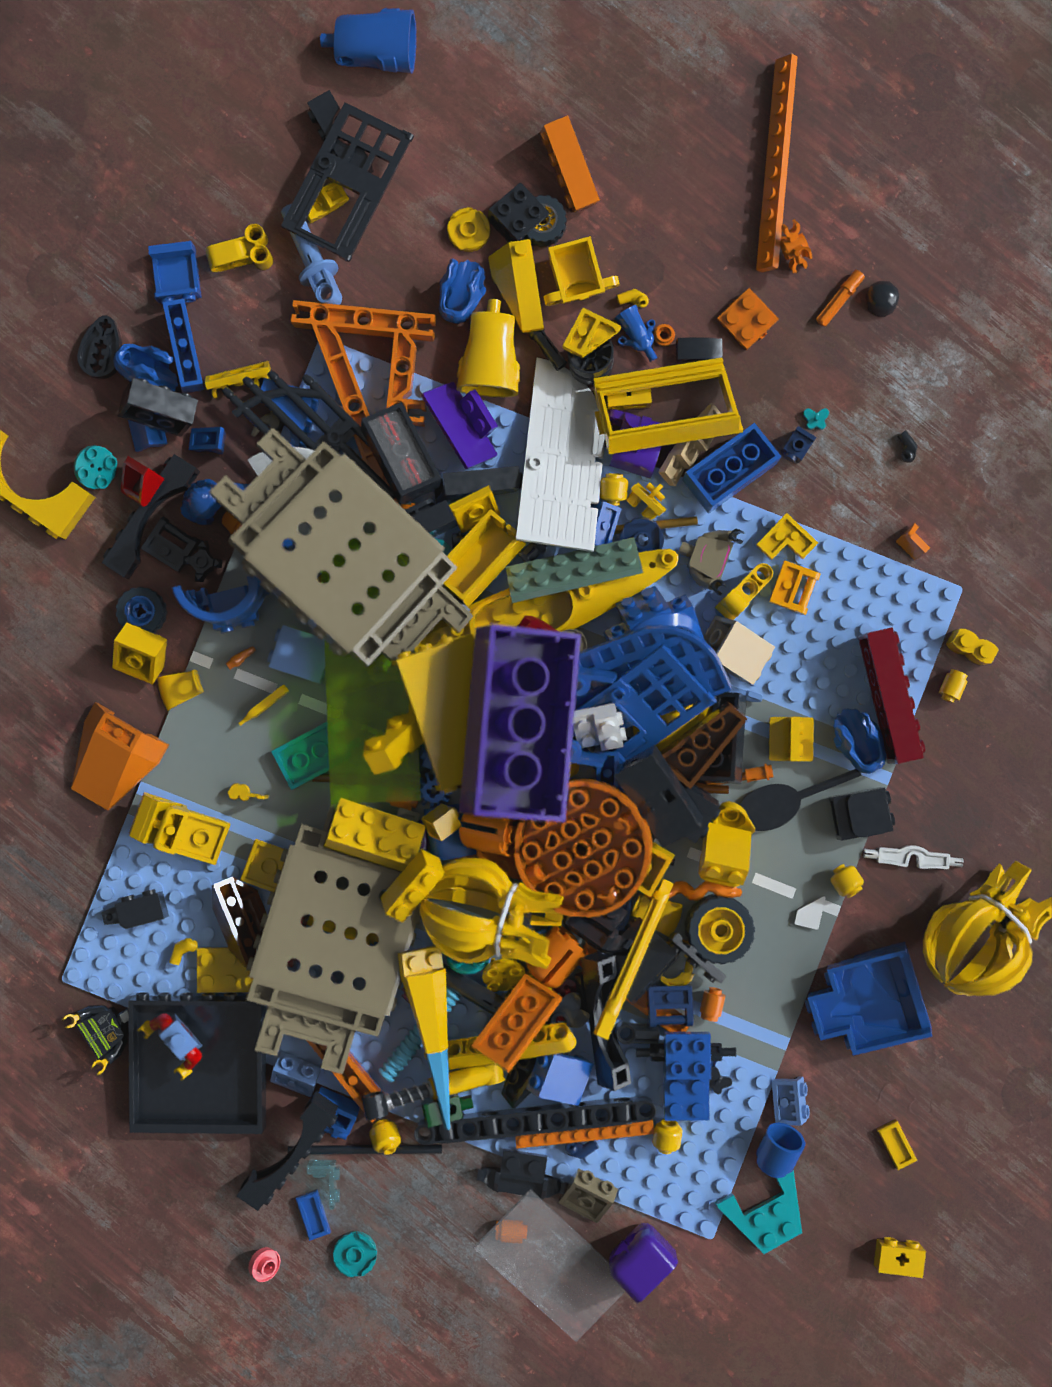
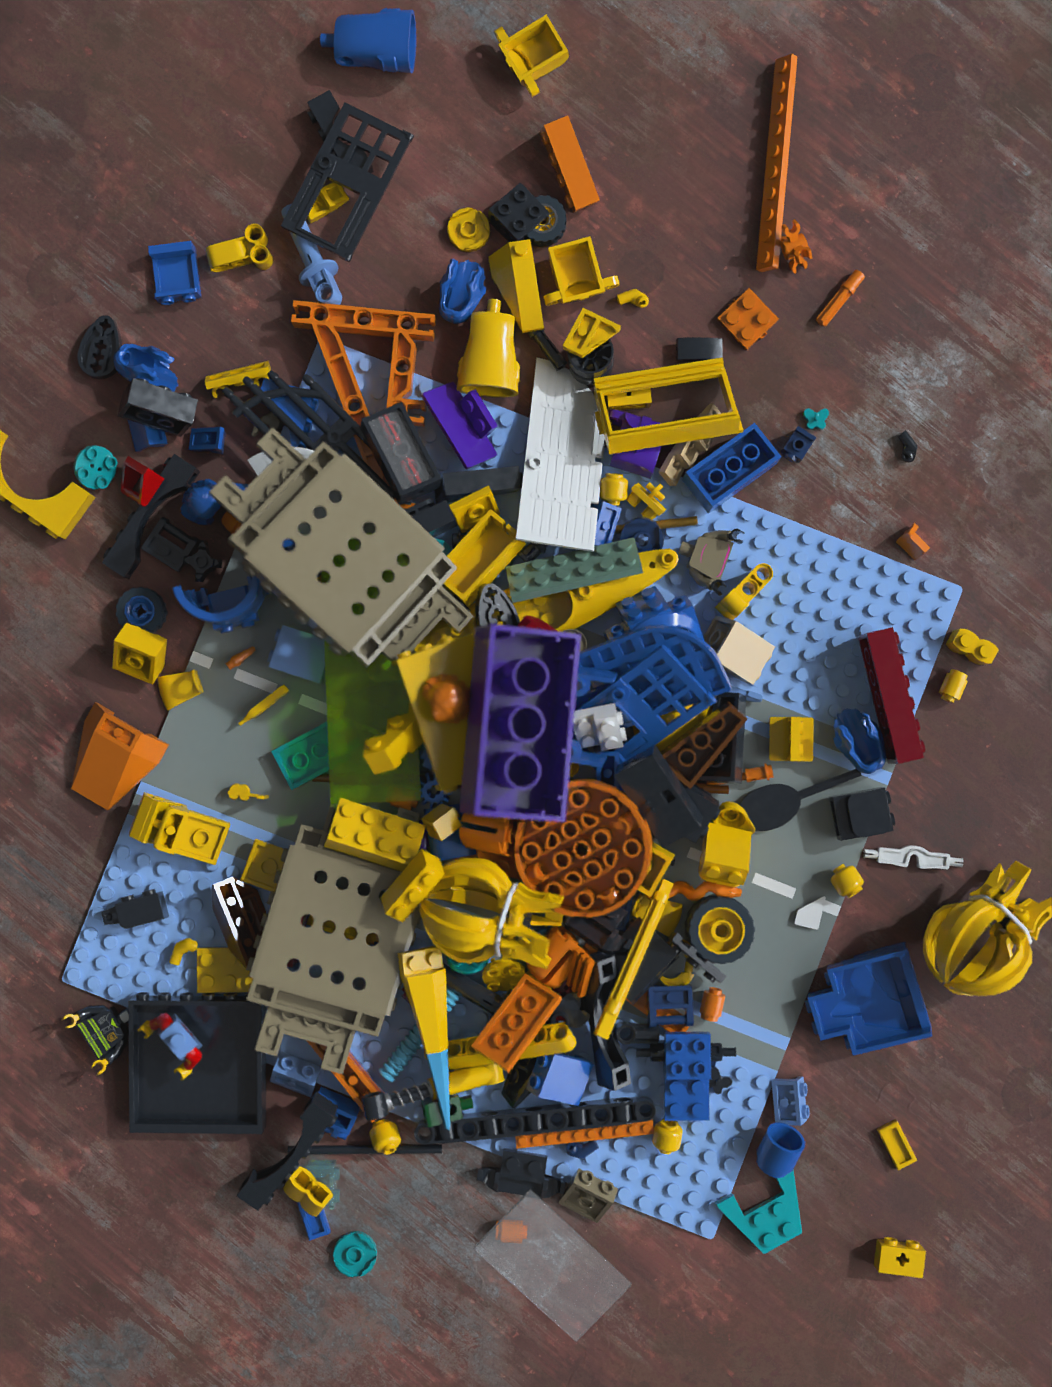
blue brick [162,298,204,393] -> none
coral plate [248,1247,280,1282] -> none
dark purple piece [609,1223,678,1303] -> none
blue piece [614,305,658,362] -> none
orange plate [653,324,675,346] -> none
yellow plate [756,513,818,560] -> none
light orange plate [769,560,821,615] -> none
black hair [866,281,899,317] -> none
none -> yellow brick [283,1167,333,1217]
none -> orange hair [422,674,470,724]
none -> black piece [475,583,520,627]
none -> yellow piece [494,14,569,97]
none -> orange tile [566,948,595,998]

